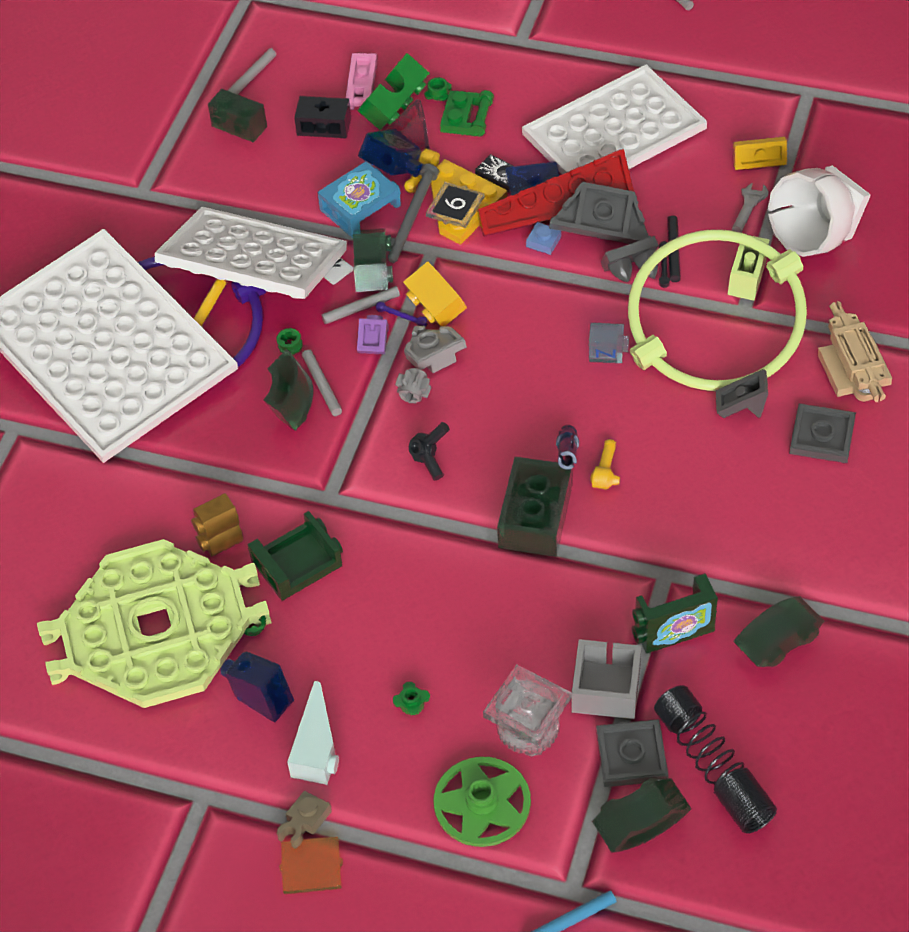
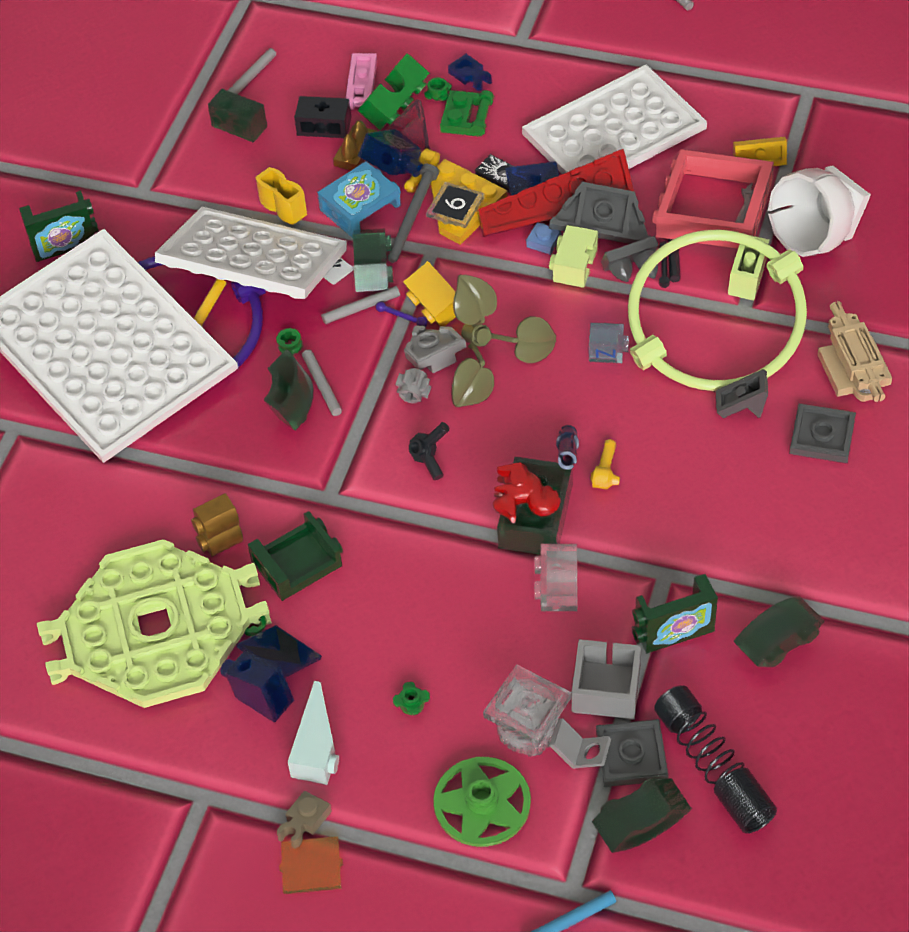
medium lavender bracket [357,315,389,354] -> none
none -> panel [19,191,99,262]
none -> piece [237,625,322,679]
none -> yellow brick [255,167,307,225]
none -> pearl gold tile [333,121,377,171]
none -> clear blue plate [448,54,492,91]
none -> olive plant [452,275,556,407]
none -> red animal [493,462,561,523]
none -> clear brick [534,544,577,611]
none -> yellowish green brick [549,225,598,288]
none -> light grey bracket [550,719,611,769]
none -> coral window [652,149,774,249]

